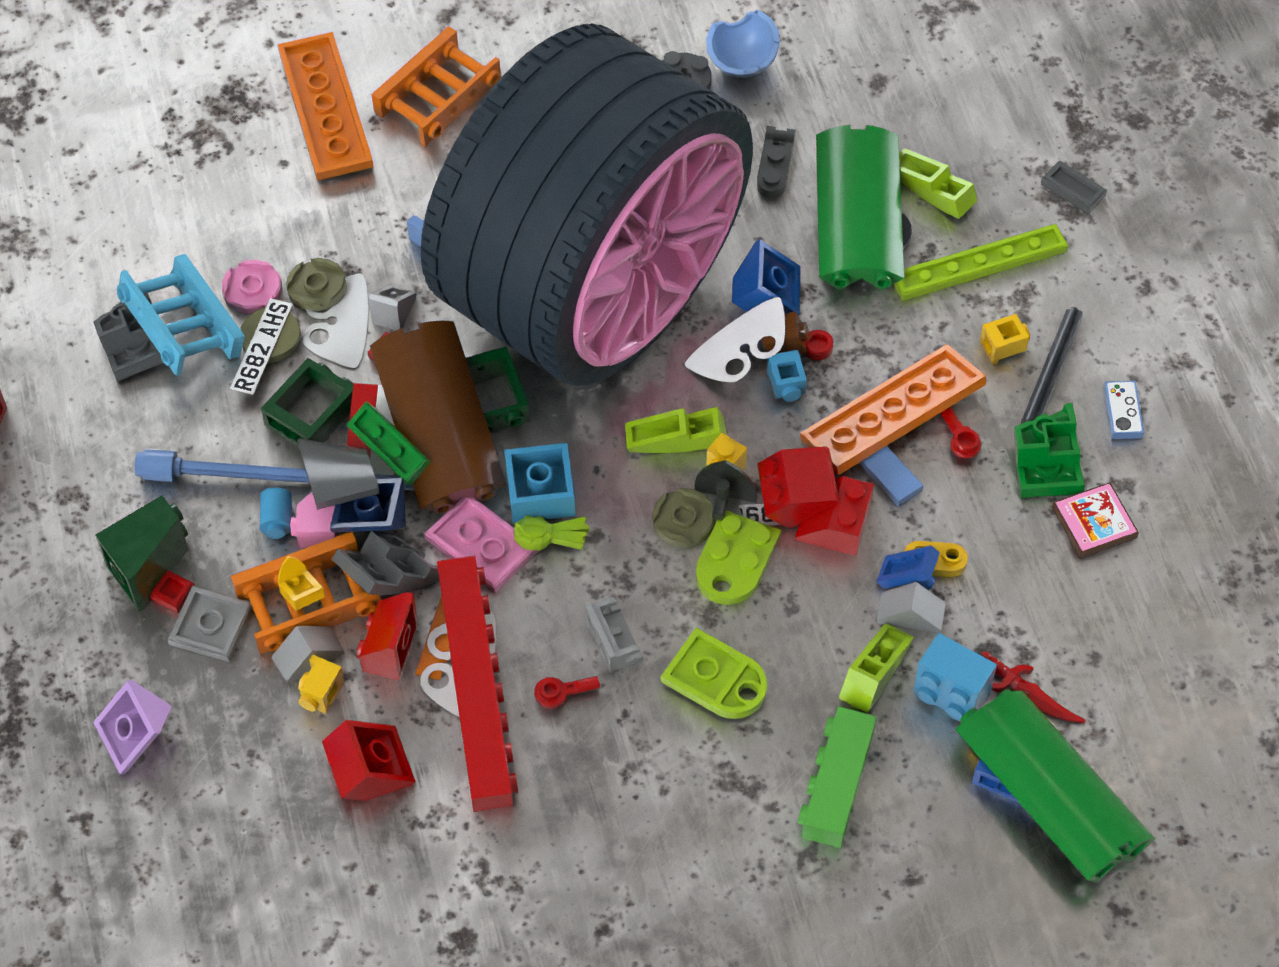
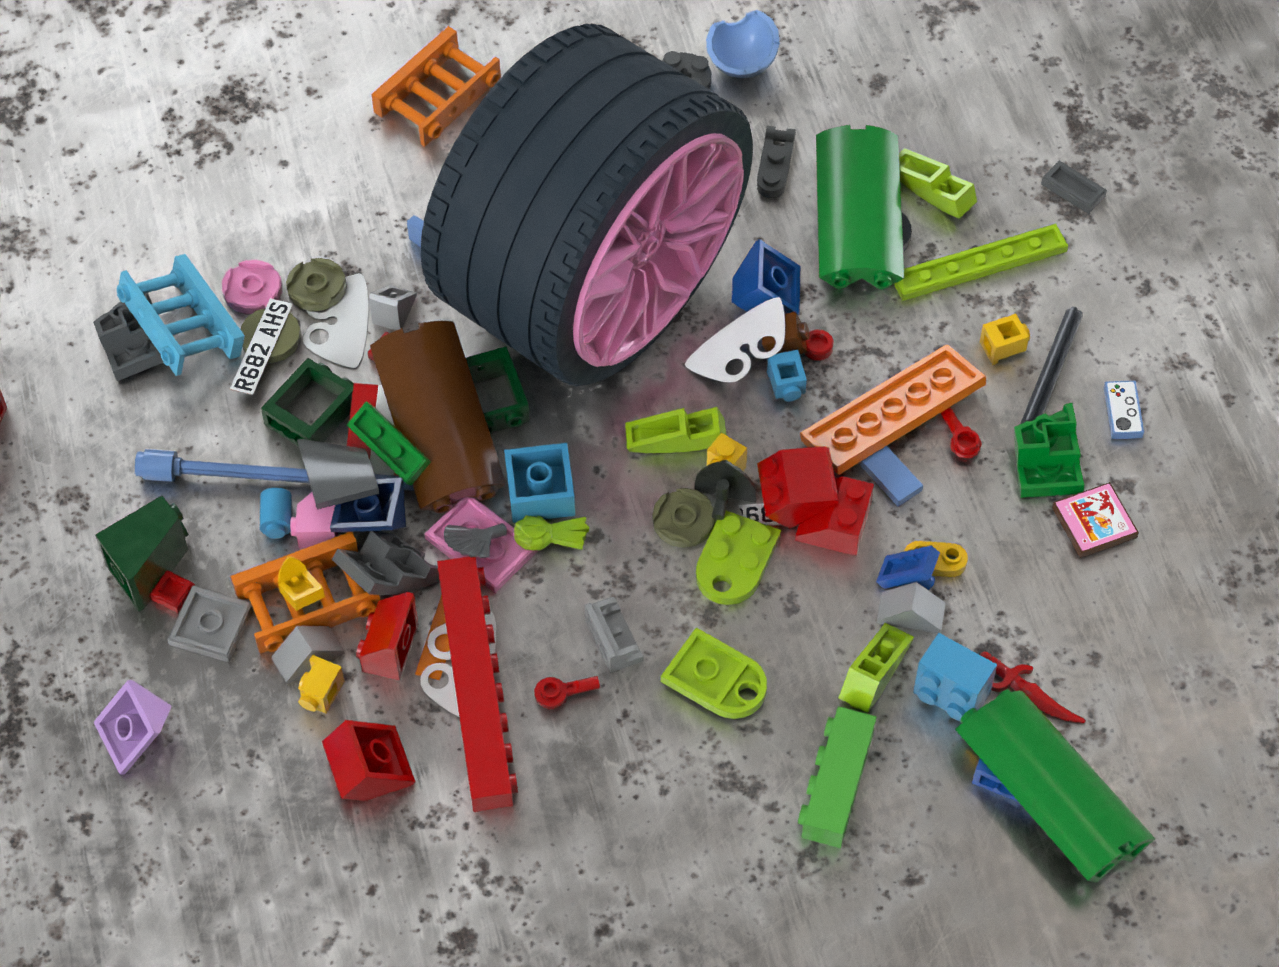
orange plate [277,32,374,181] -> none
none -> dark grey hand [444,523,507,558]

